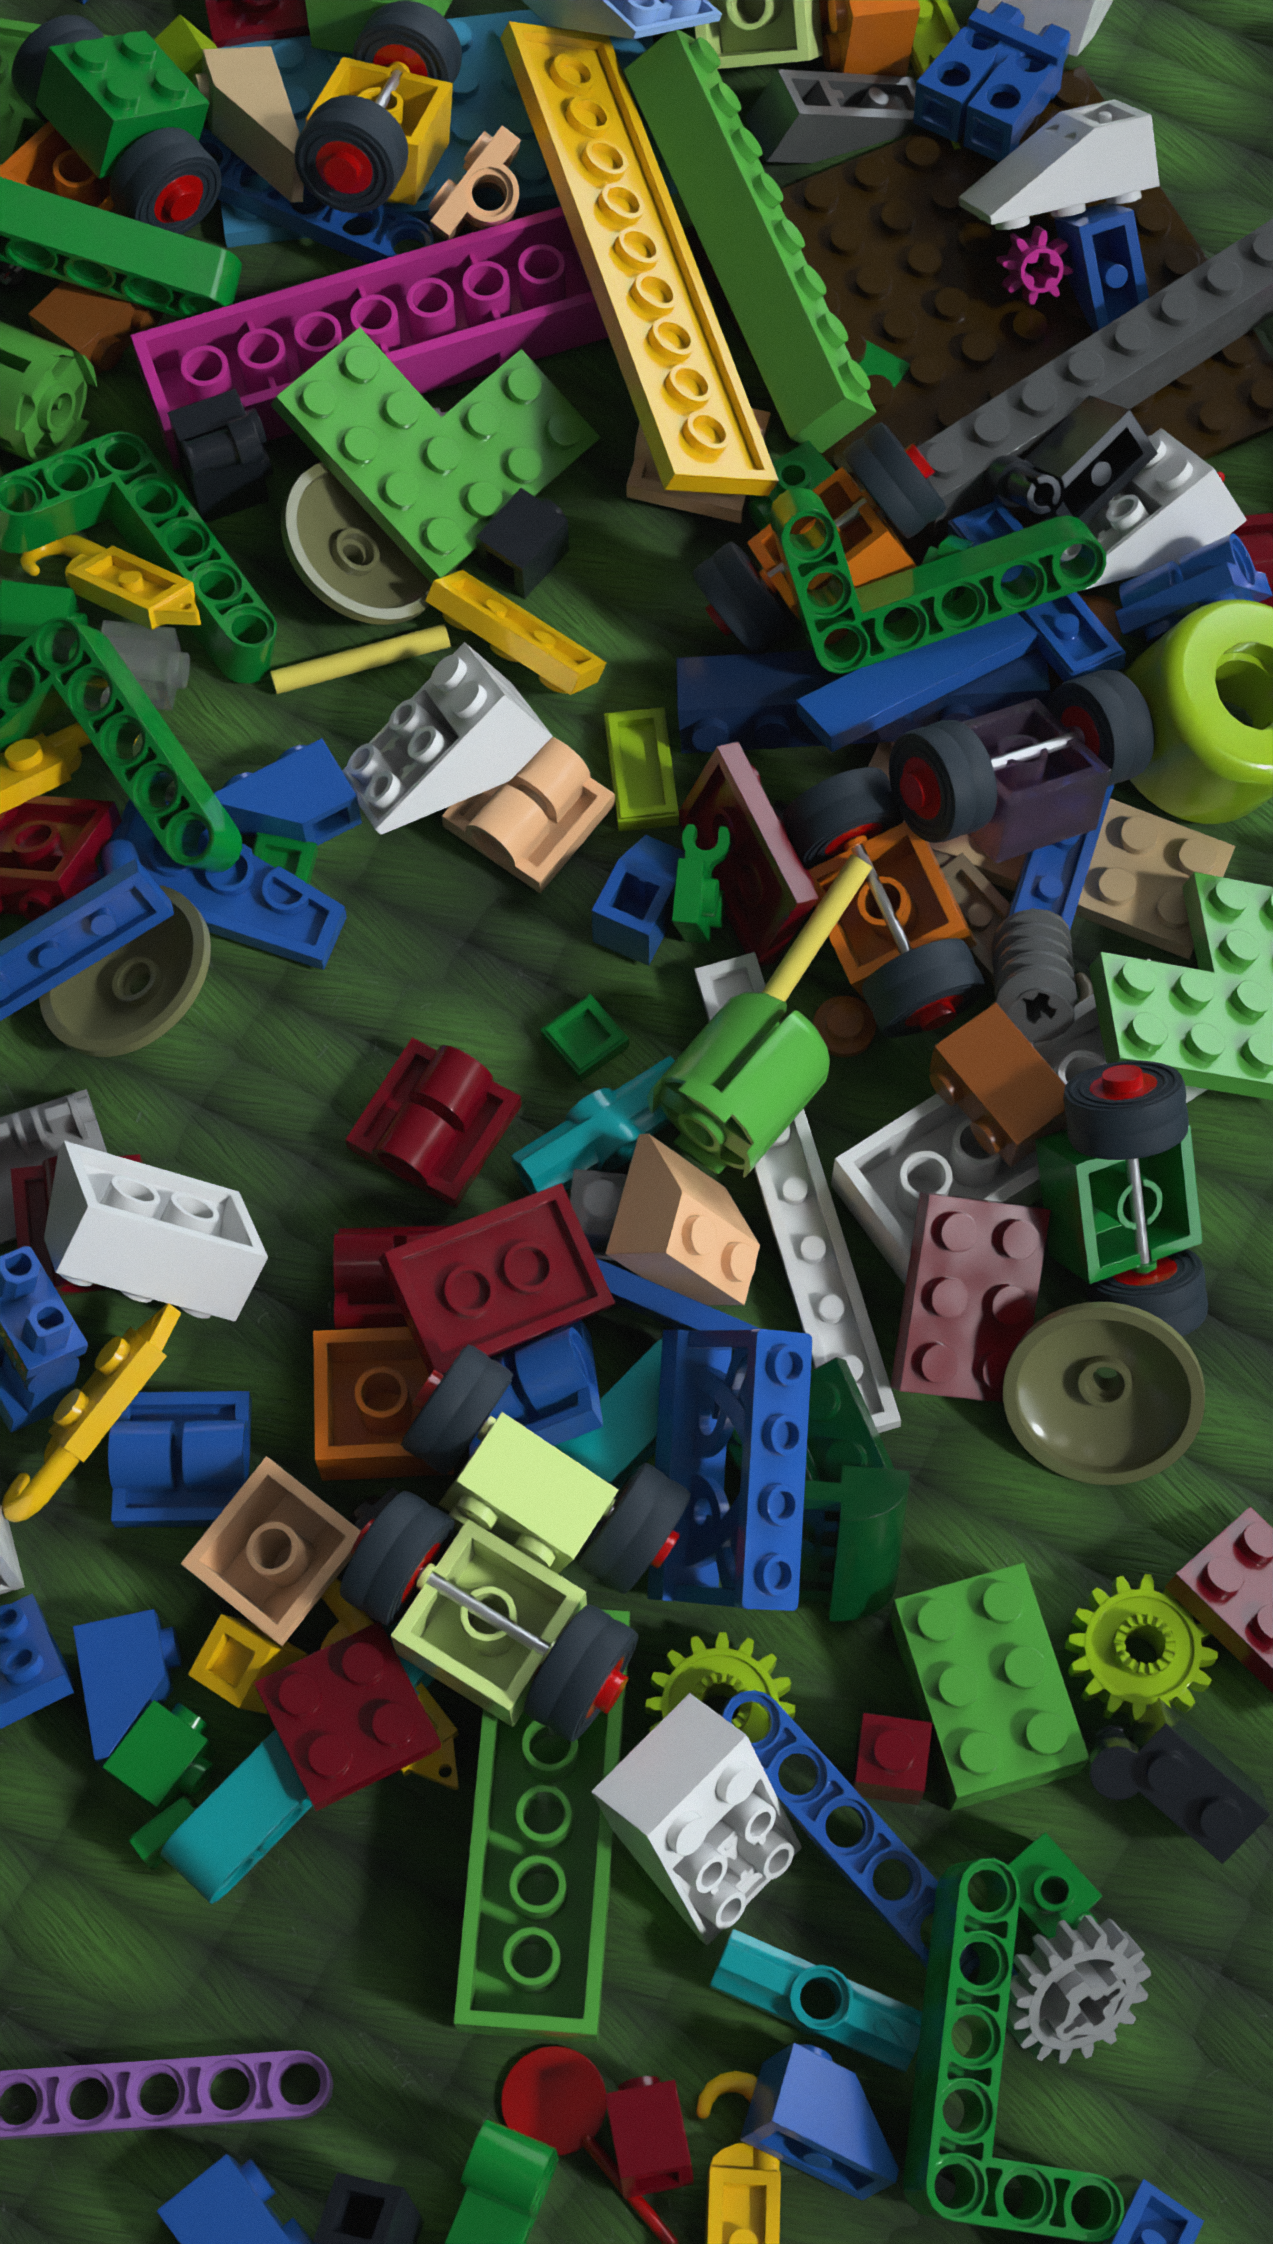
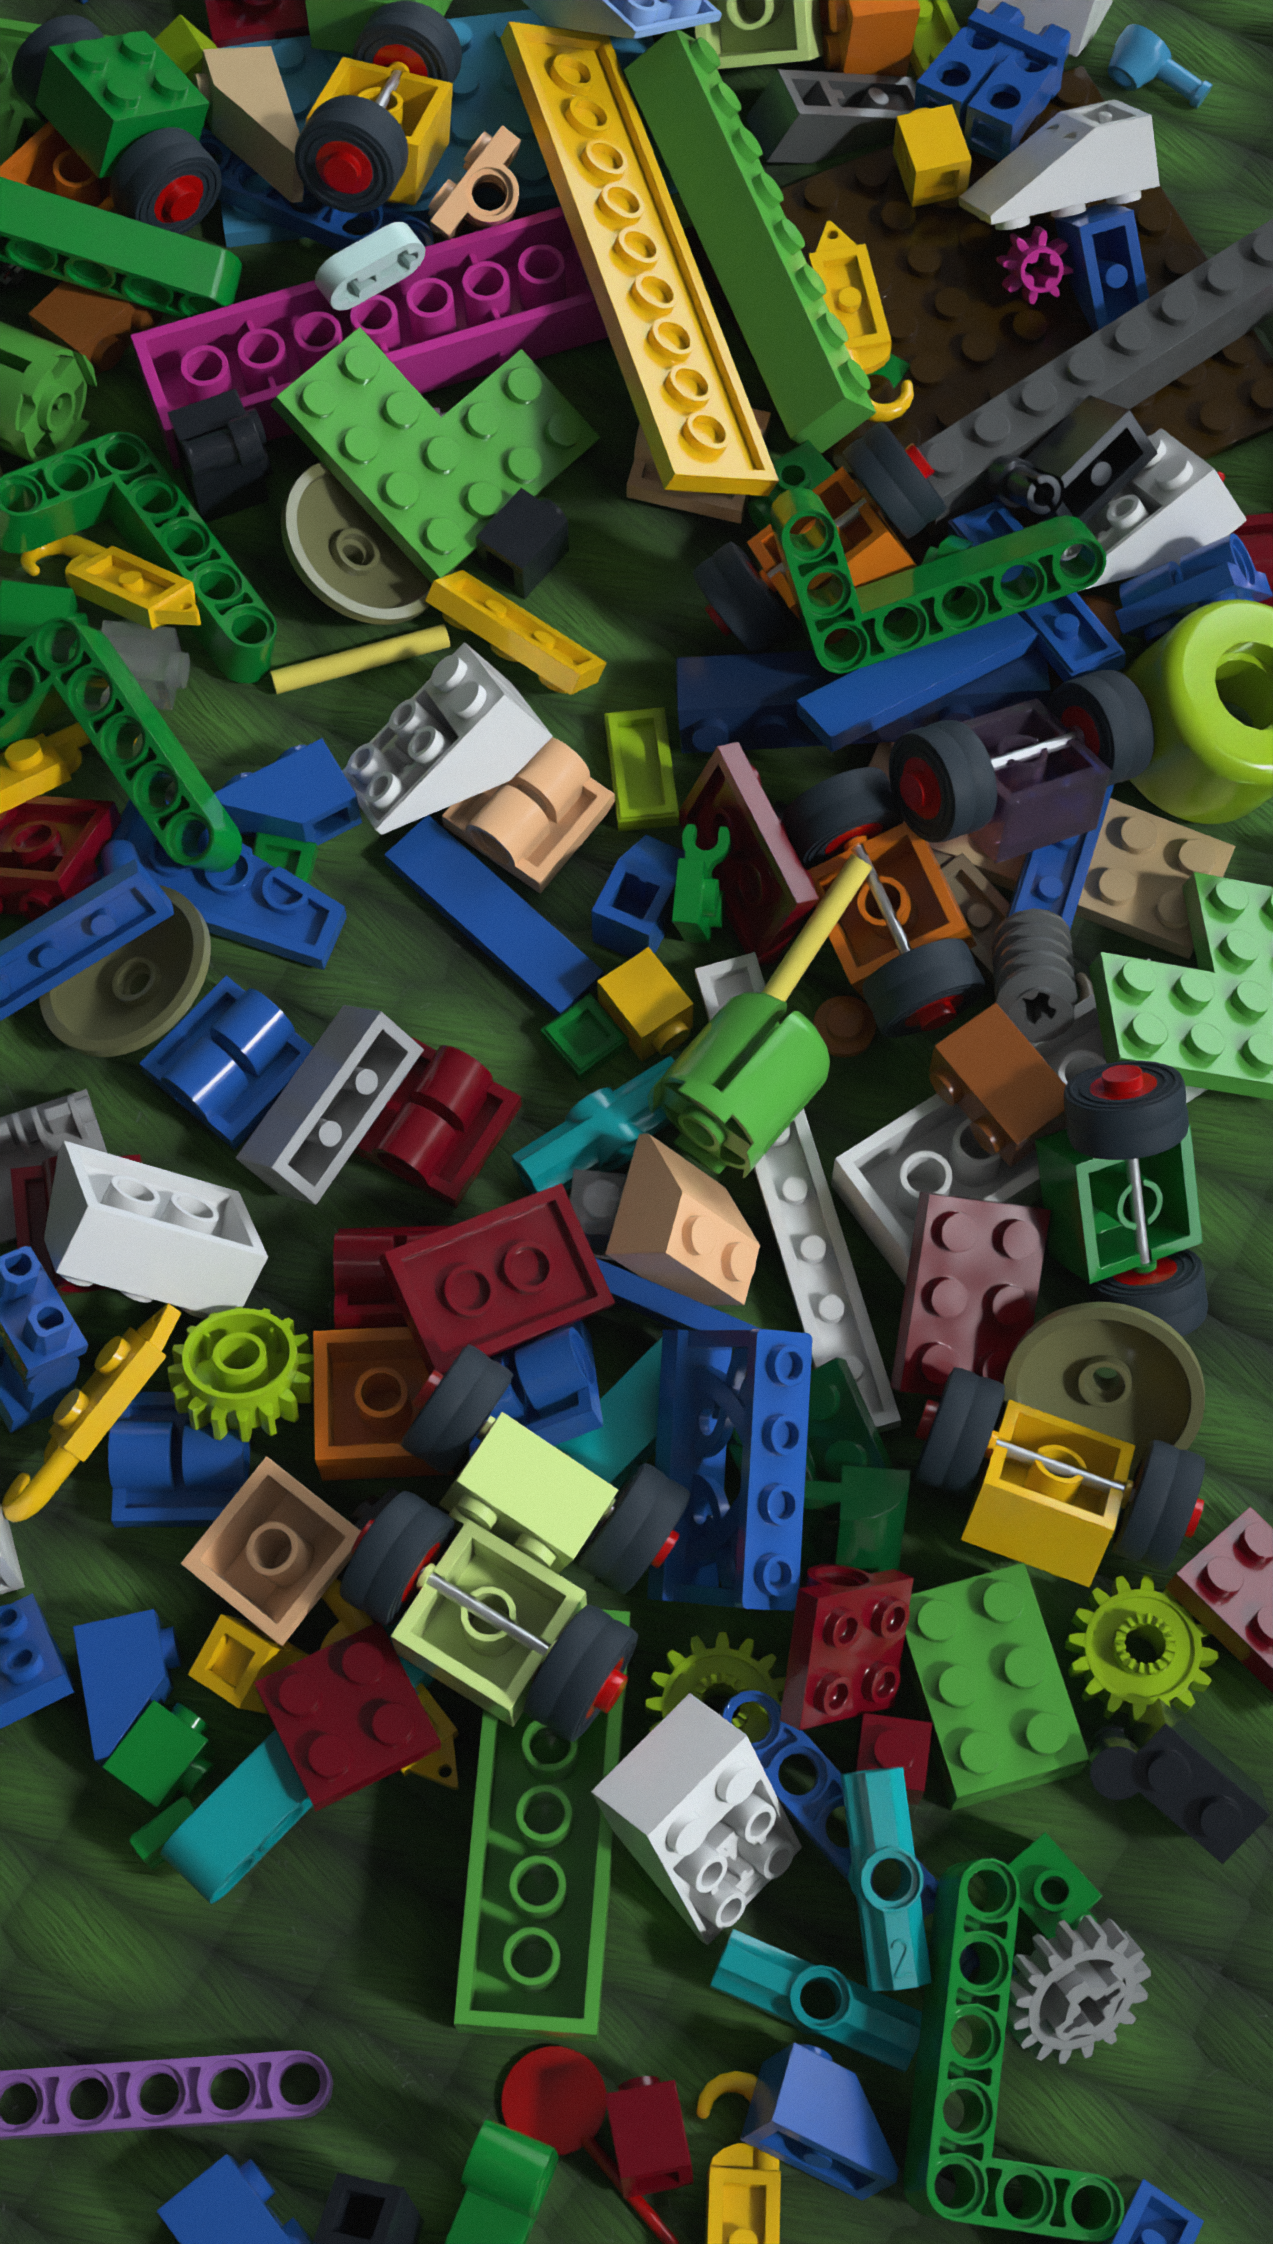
none -> blue plate [139,975,314,1150]
none -> lime gear [168,1306,314,1442]
none -> light grey brick [236,1005,424,1205]
none -> light aqua beam [315,222,426,311]
none -> blue tile [384,815,604,1018]
none -> yellow brick [597,947,693,1061]
none -> dark red plate [780,1564,914,1730]
none -> yellow plate [808,221,914,422]
none -> teal piece [840,1767,932,1991]
none -> yellow brick [893,104,972,207]
none -> brick [914,1367,1205,1587]
none -> dark azure bar [1108,24,1213,109]

